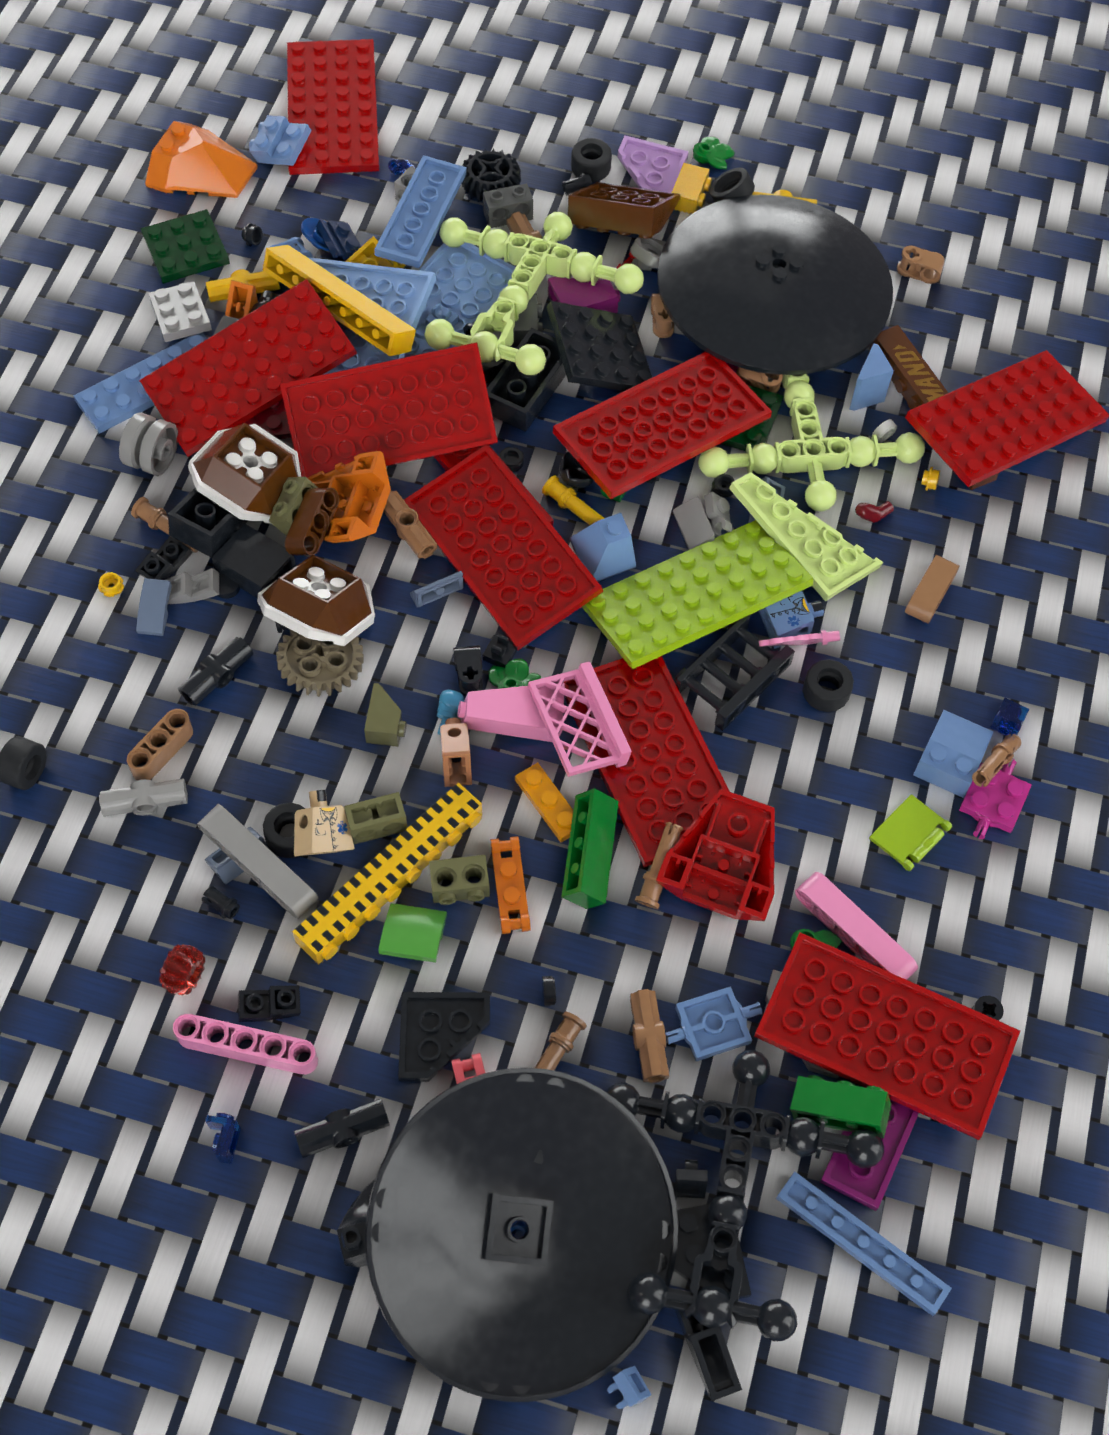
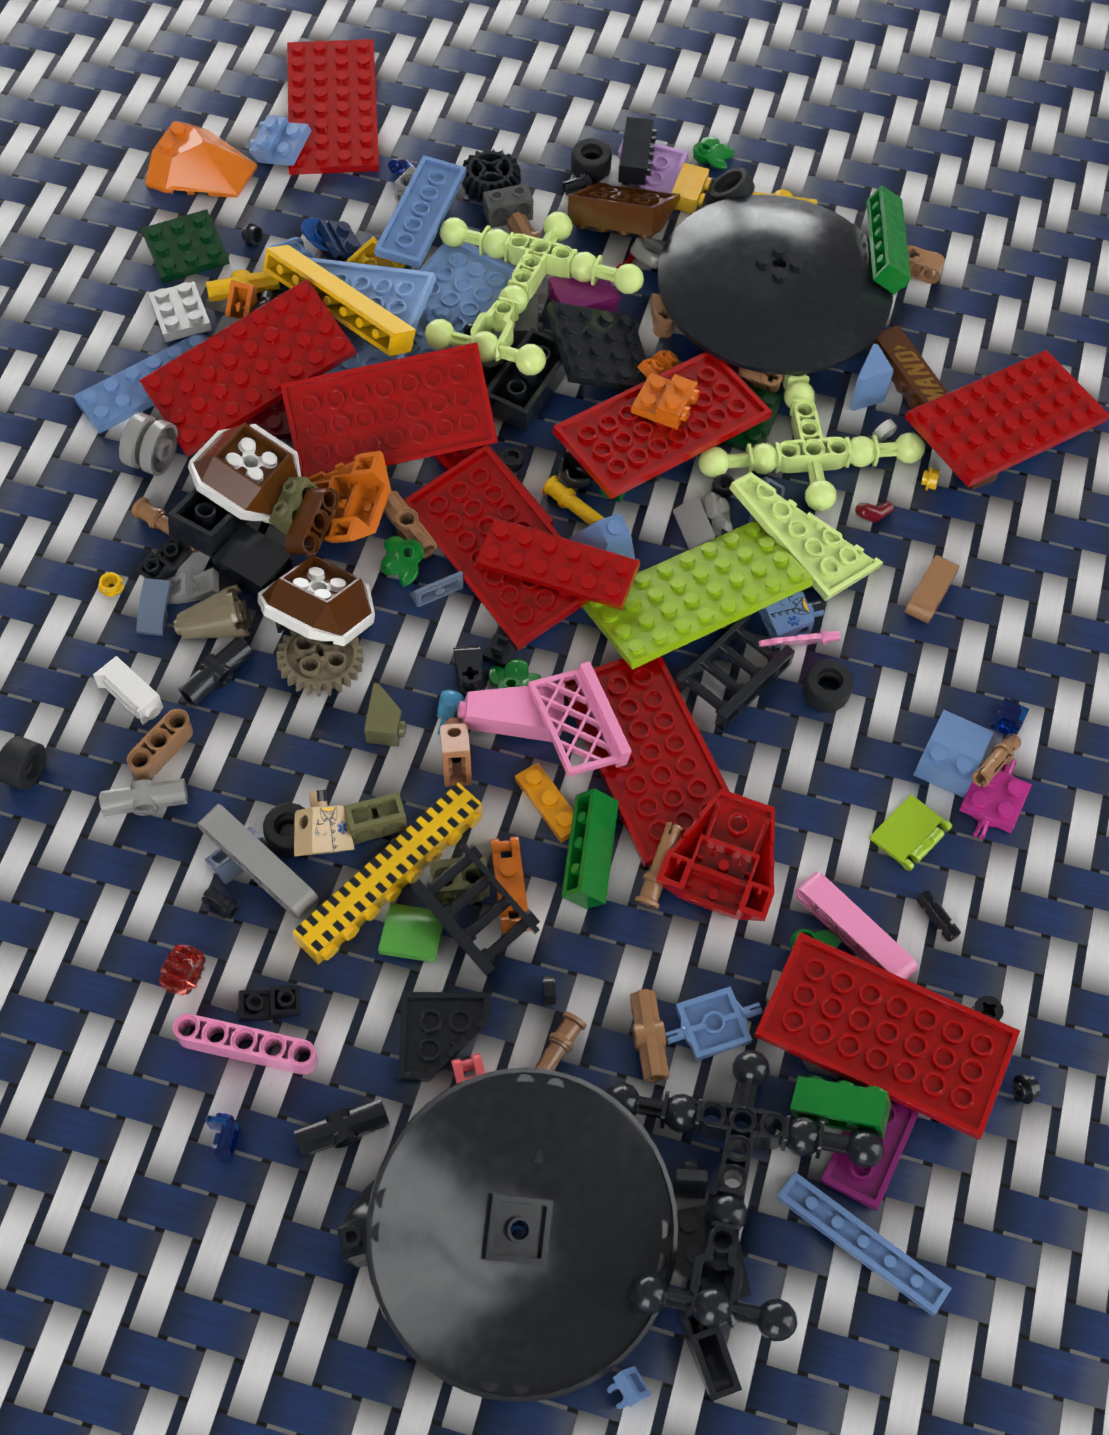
none -> white window [93,656,164,725]
none -> dark tan cone [174,585,251,639]
none -> green plate [381,536,424,587]
none -> black fence [411,841,540,977]
none -> red plate [475,518,640,610]
none -> black brick [618,117,657,185]
none -> orange plate [631,373,700,430]
none -> orange slope [637,349,679,378]
none -> green brick [866,185,911,295]
none -> black axle [916,890,961,942]
none -> black plate [1012,1074,1040,1104]

